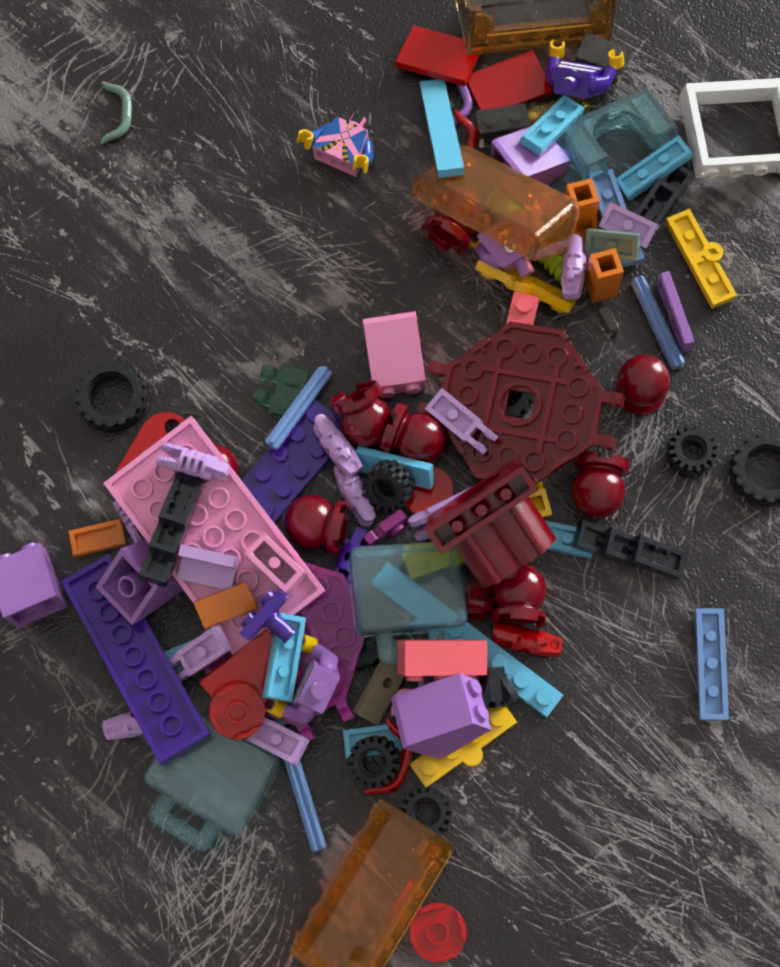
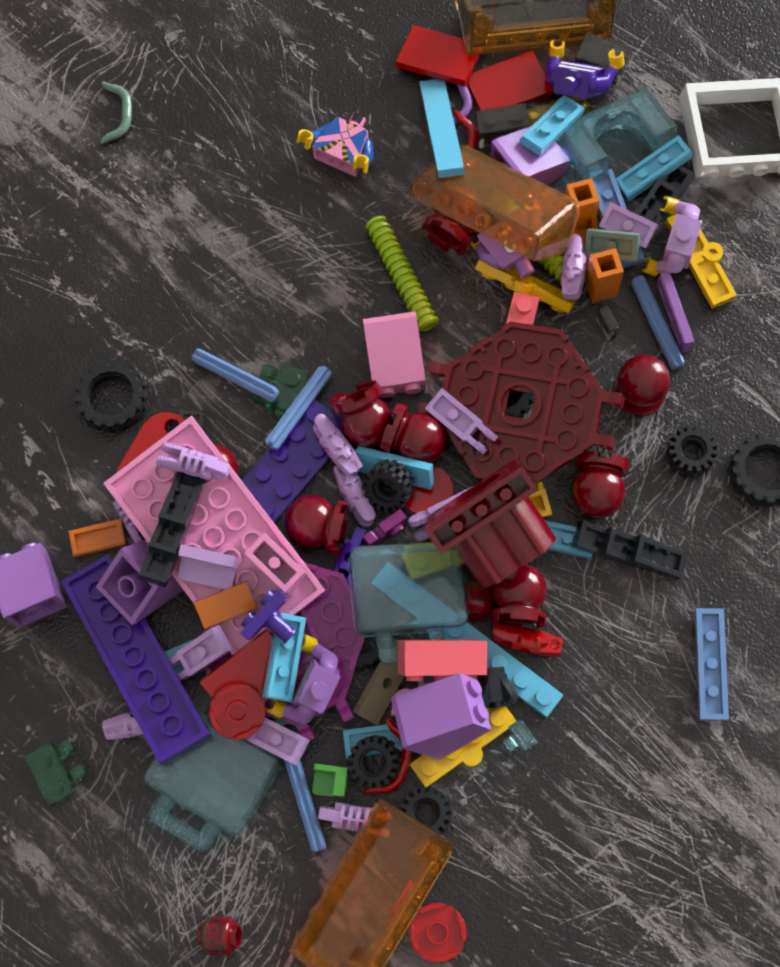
none -> clear green plate [24,740,90,807]
none -> medium blue axle [192,349,279,402]
none -> dark red head [197,916,242,956]
none -> bright green panel [312,764,349,799]
none -> lavender hinge [318,802,393,837]
none -> lime piece [365,216,439,332]
none -> clear light blue tile [503,720,538,752]
none -> lavender torso [641,196,703,277]

